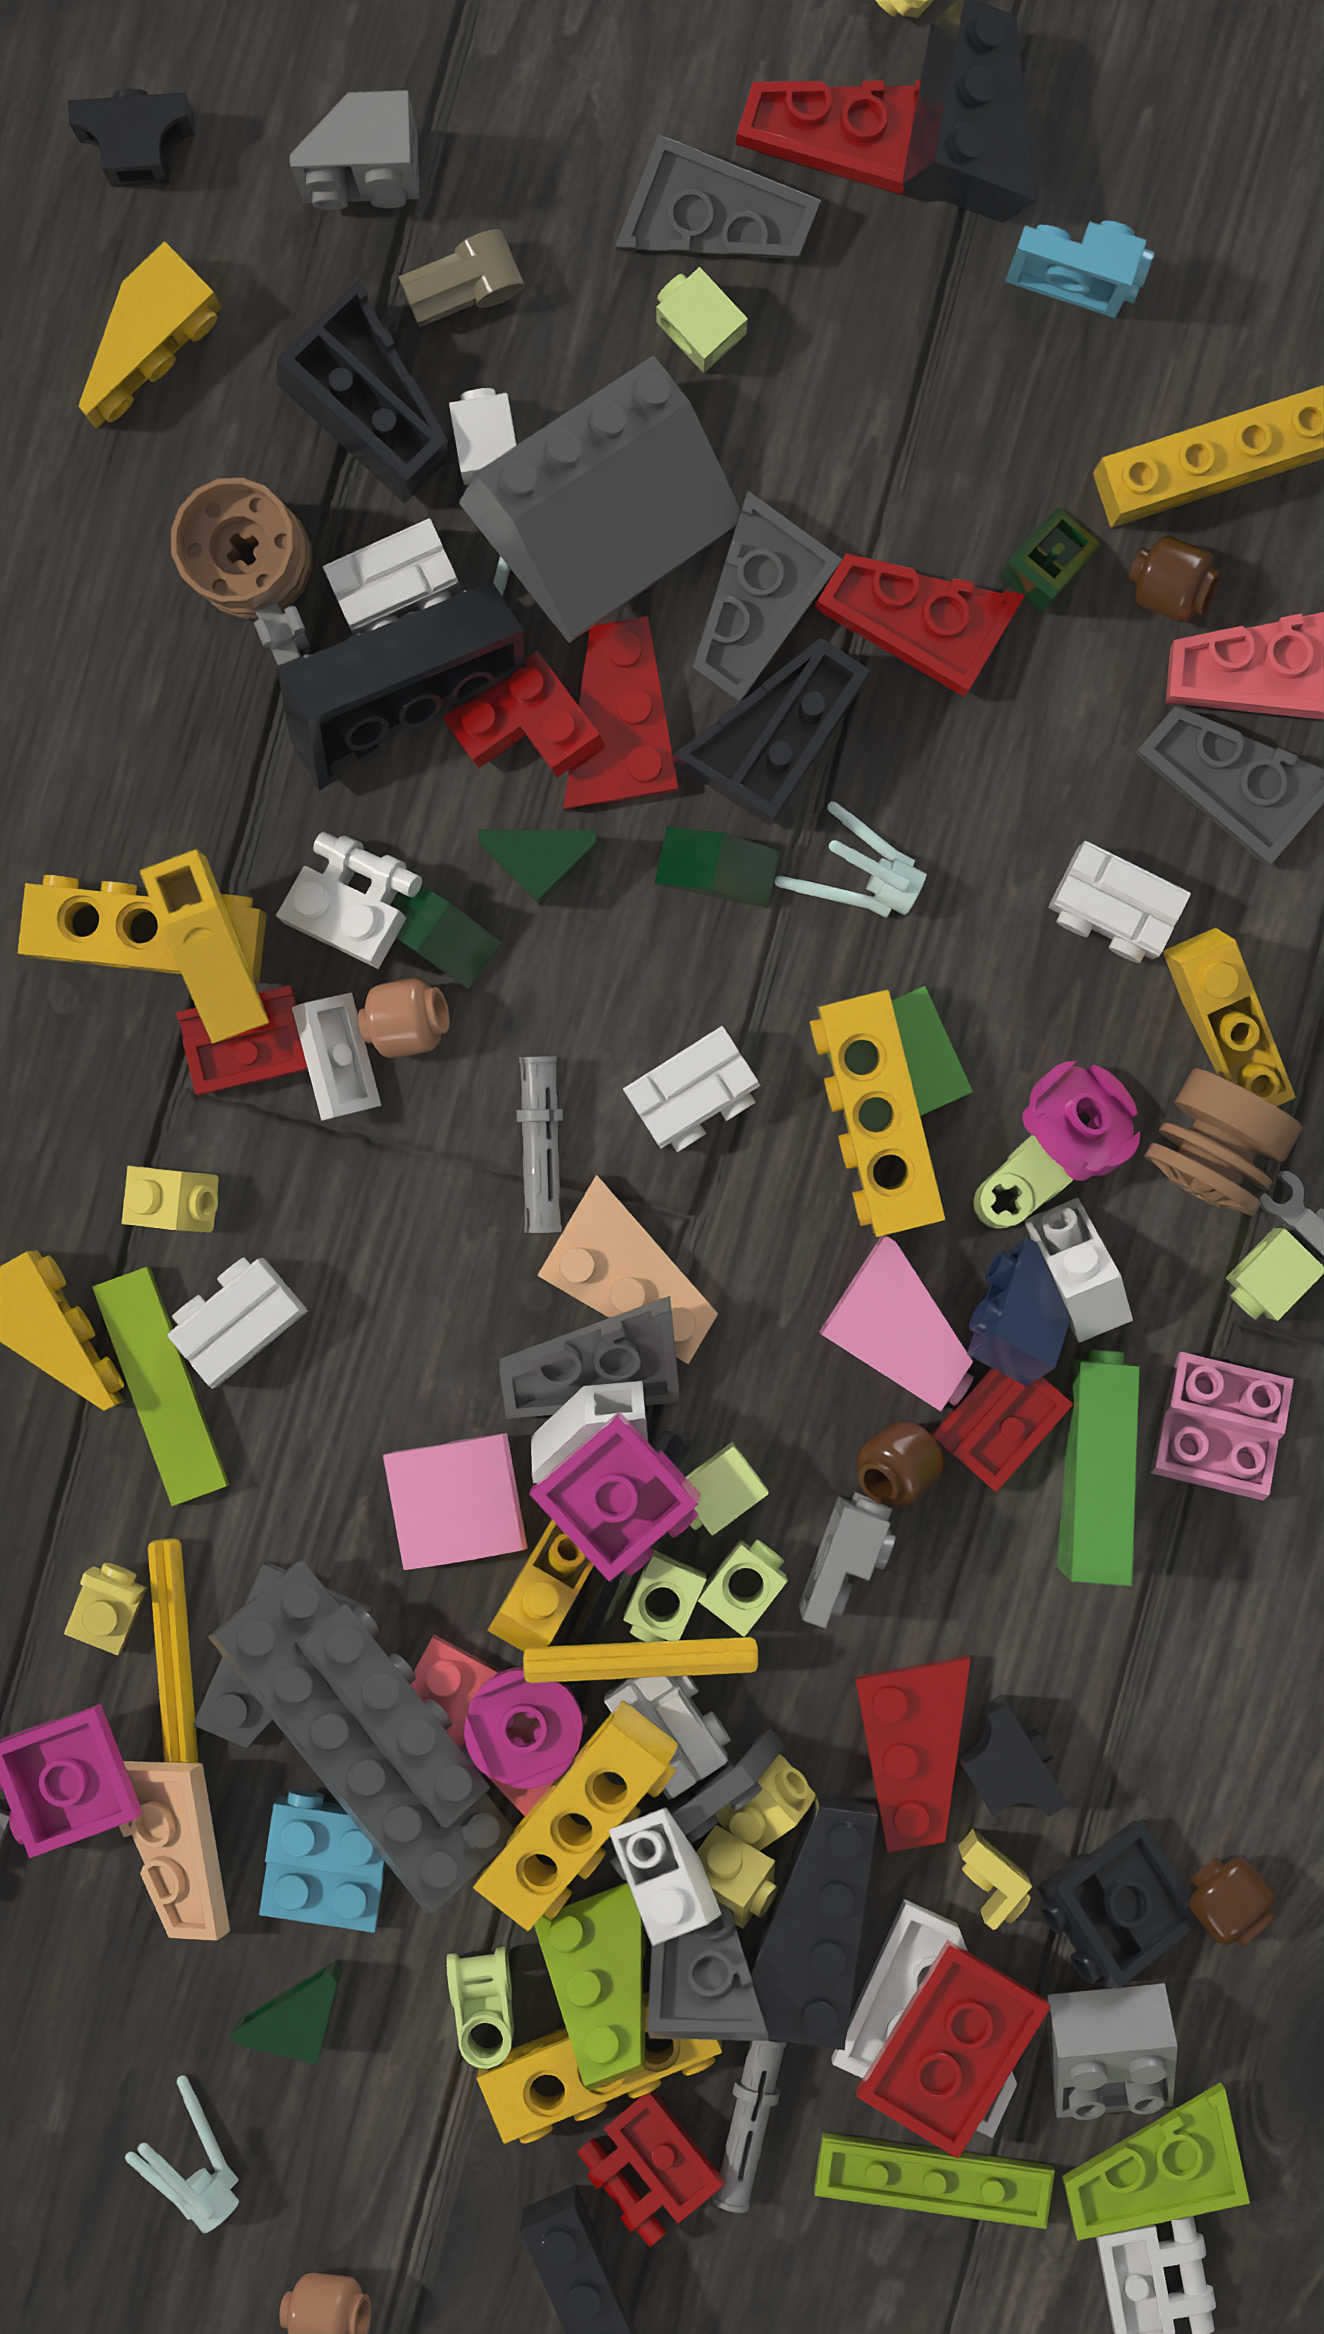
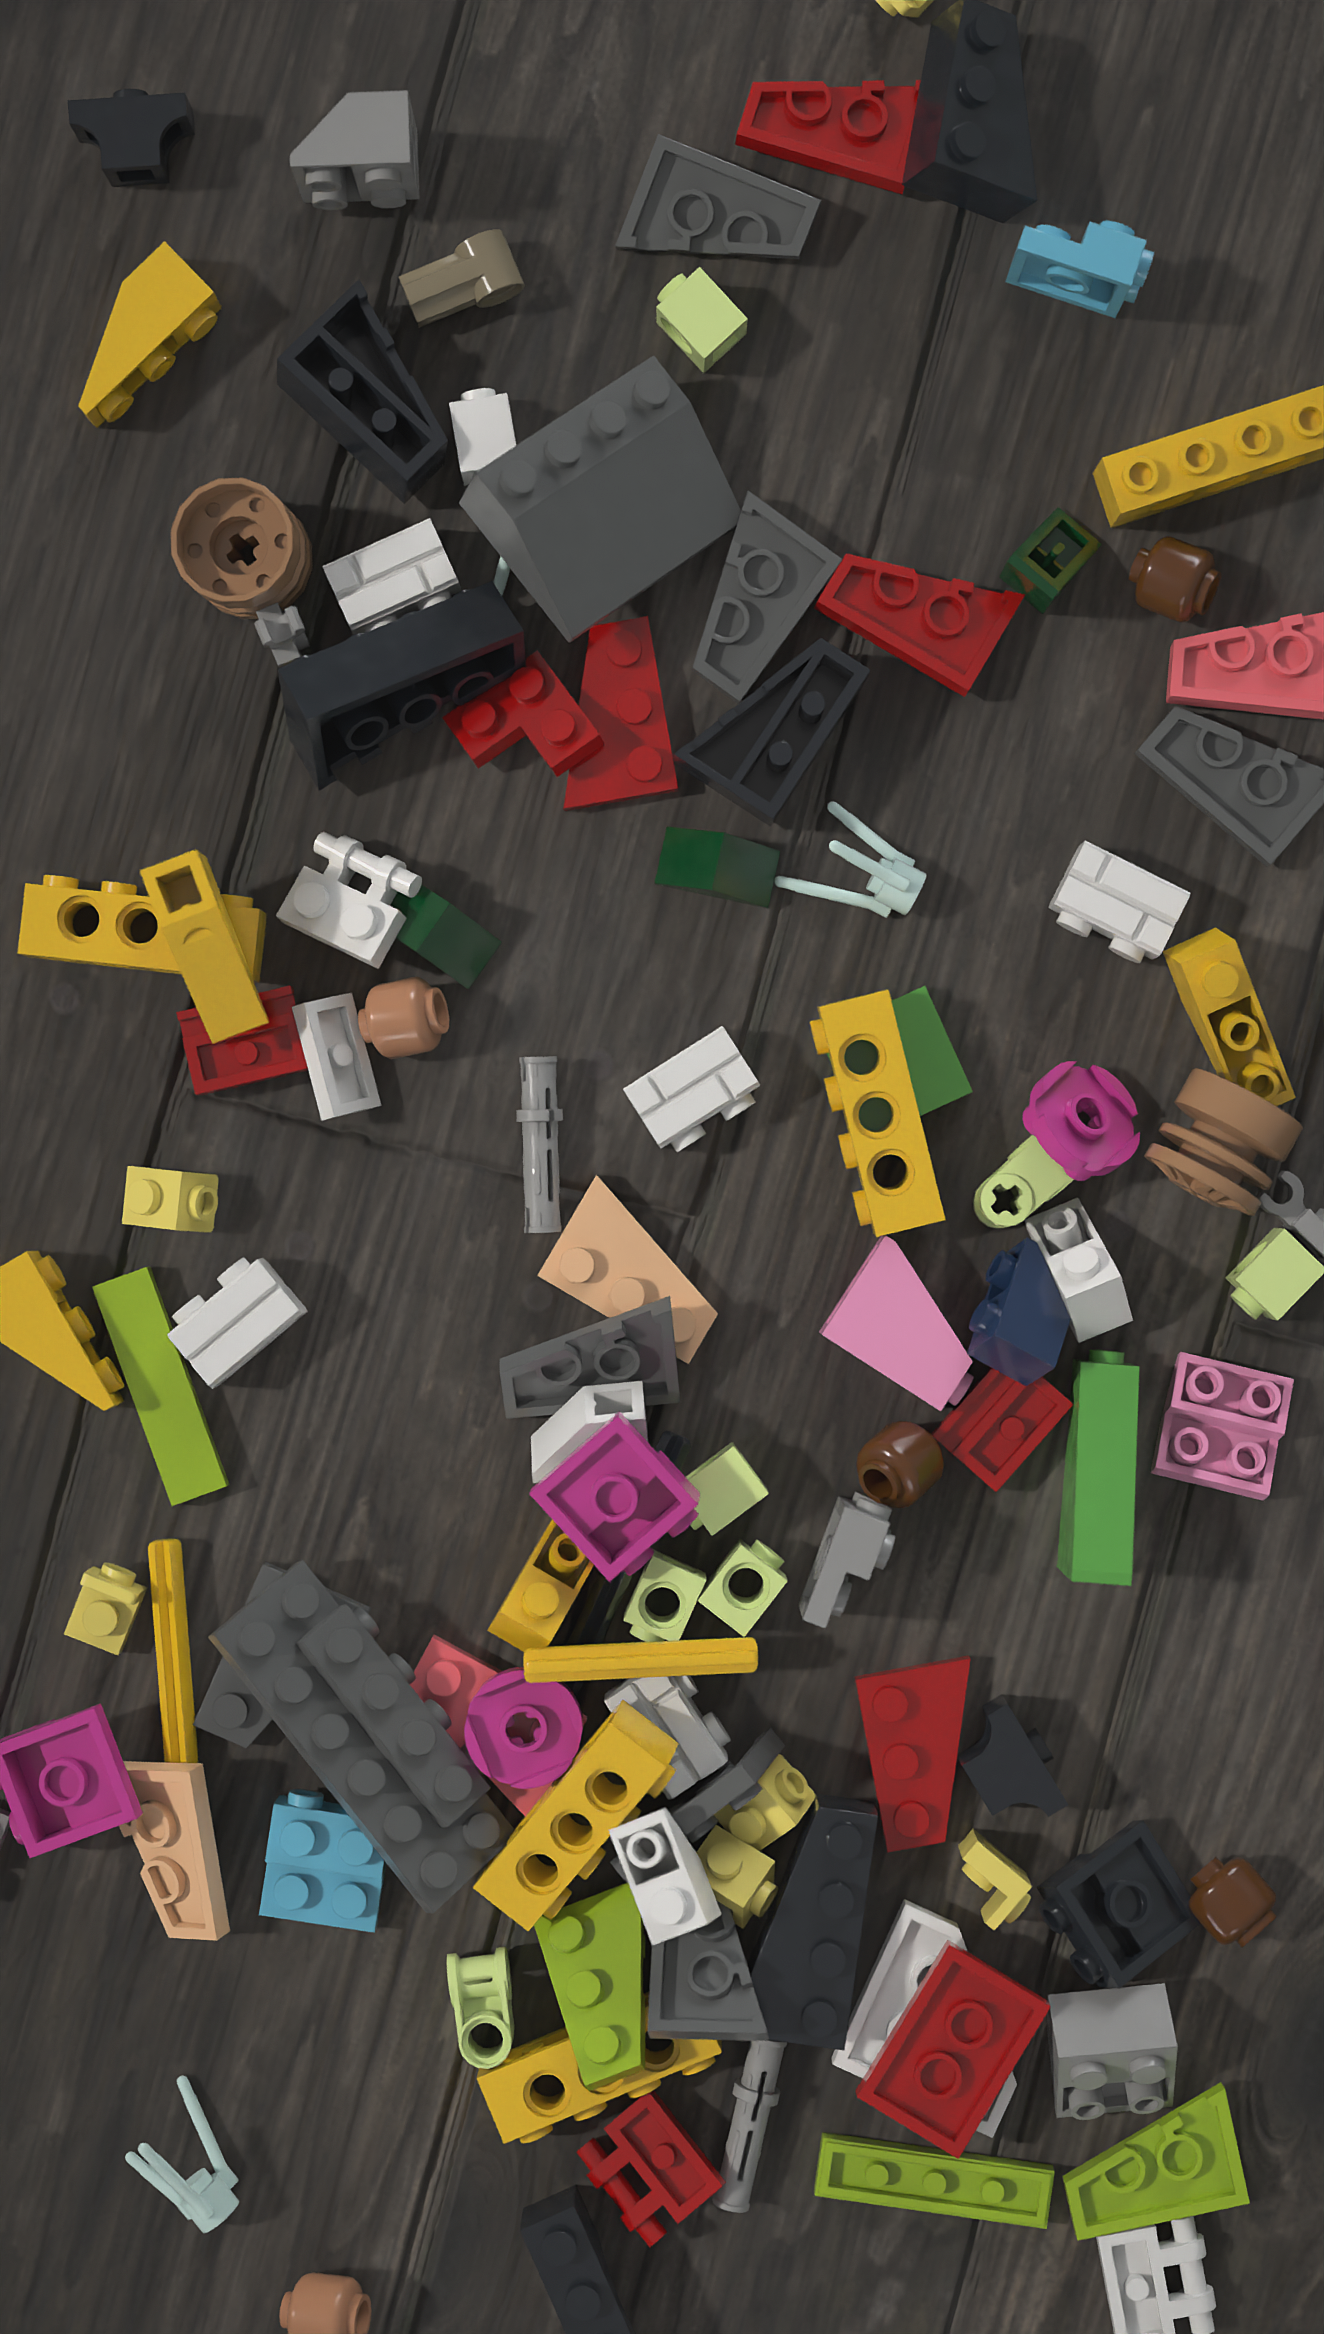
dark green slope [230,1960,343,2065] -> none
bright pink slope [383,1433,527,1570] -> none
dark green slope [478,830,598,906] -> none

